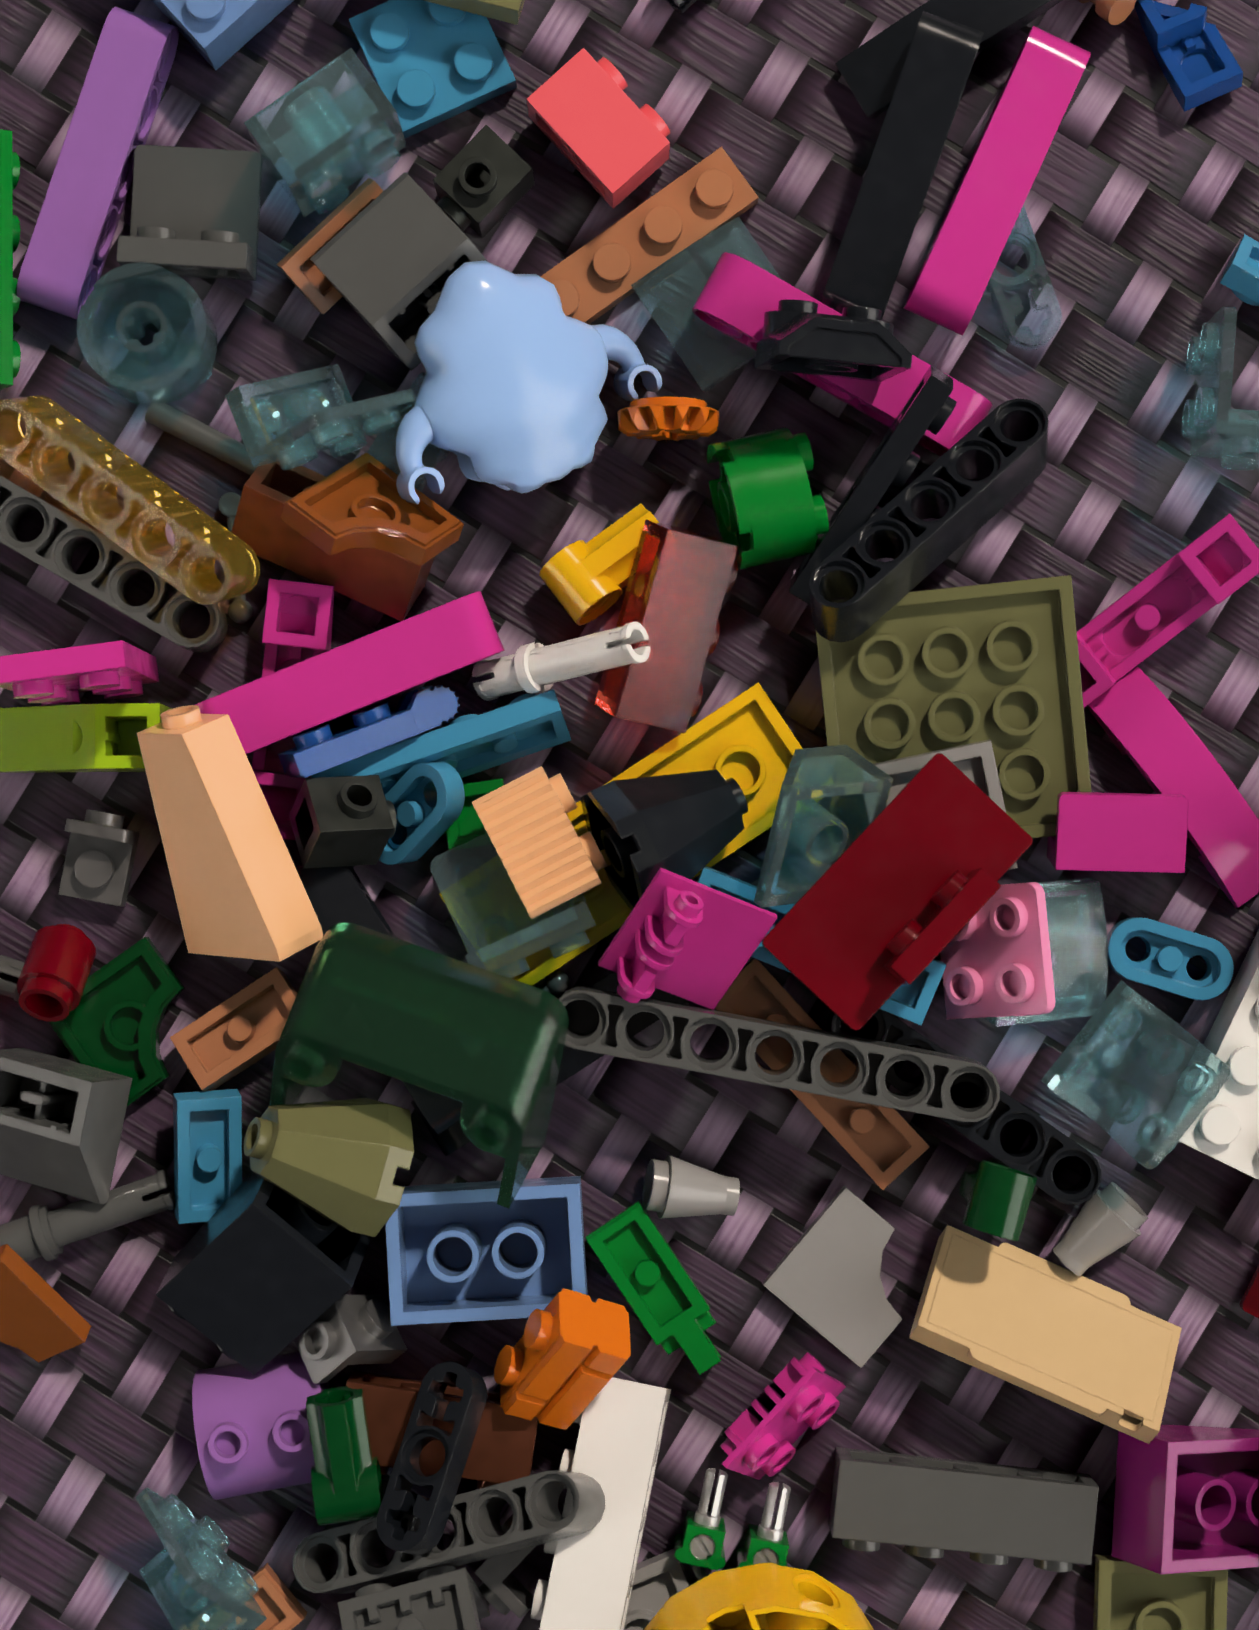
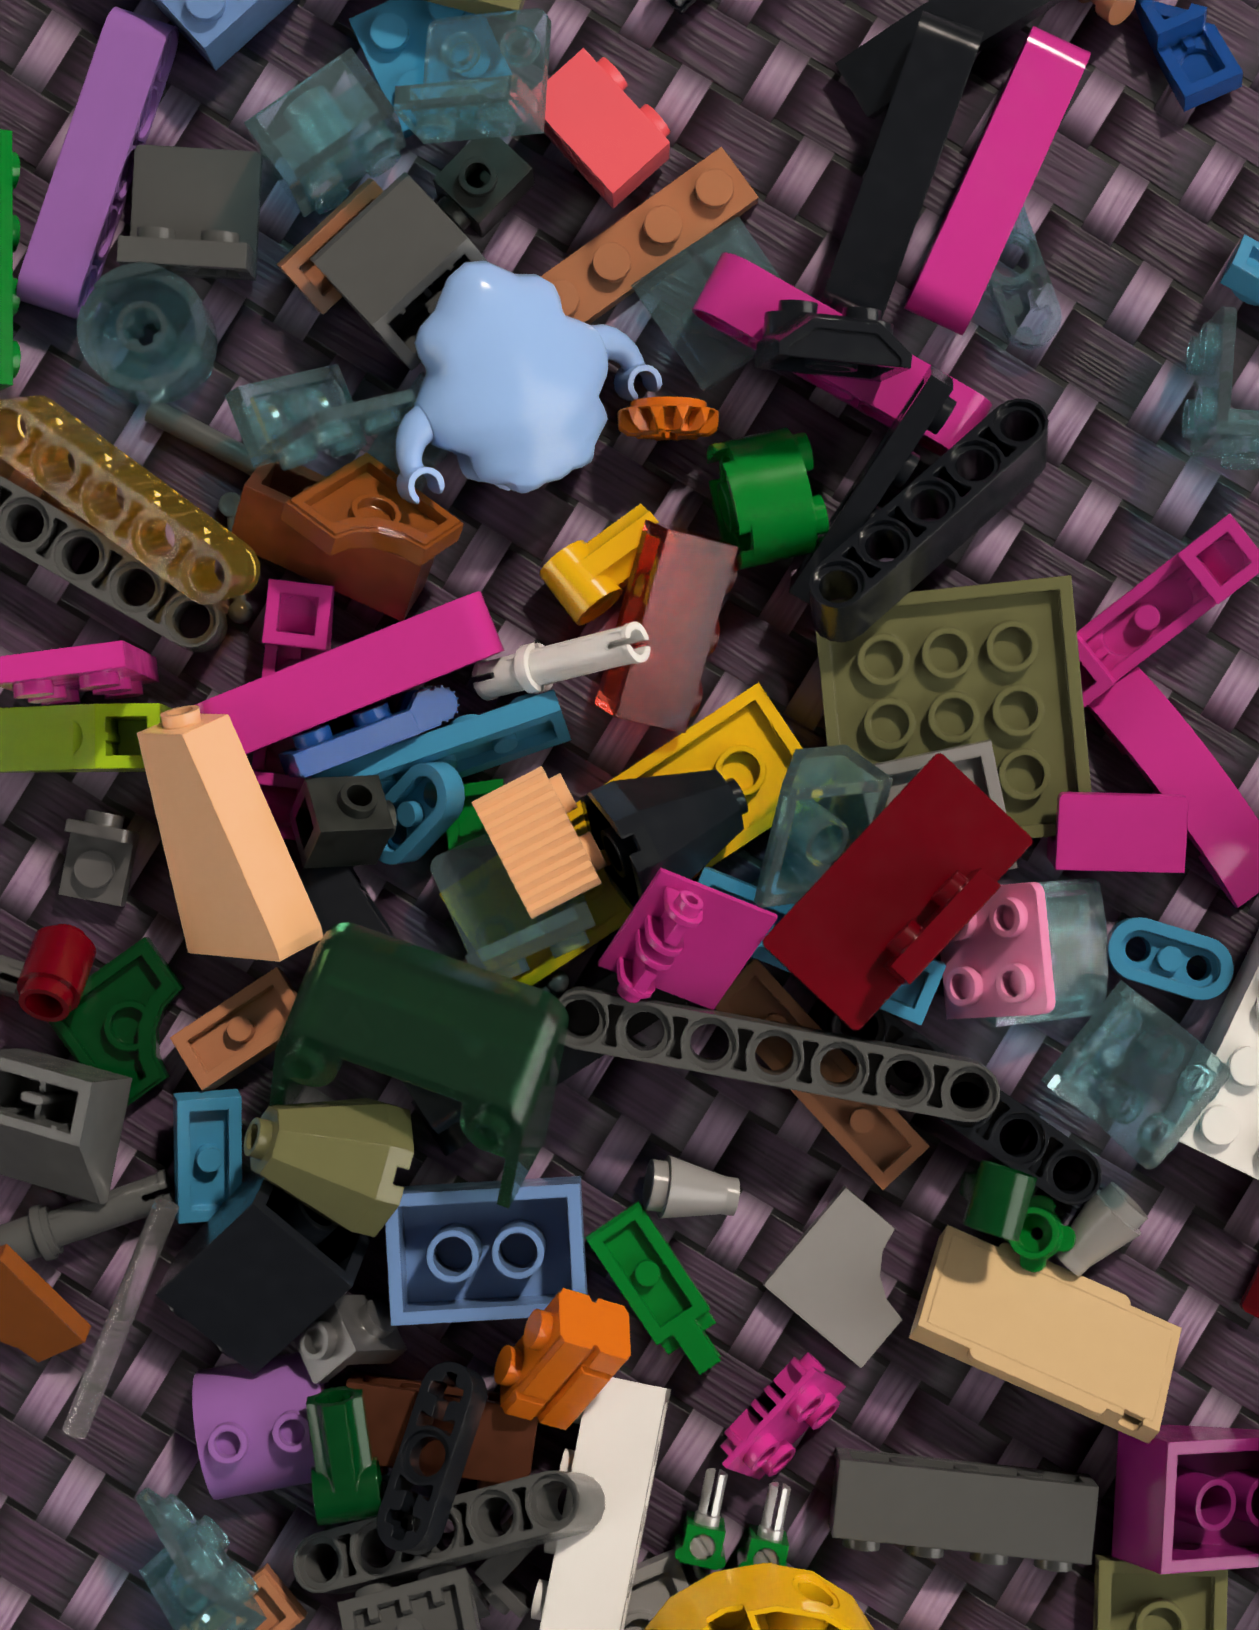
none -> clear bar [62,1198,179,1439]
none -> clear light blue bracket [393,8,551,144]
none -> green plate [1003,1195,1076,1272]

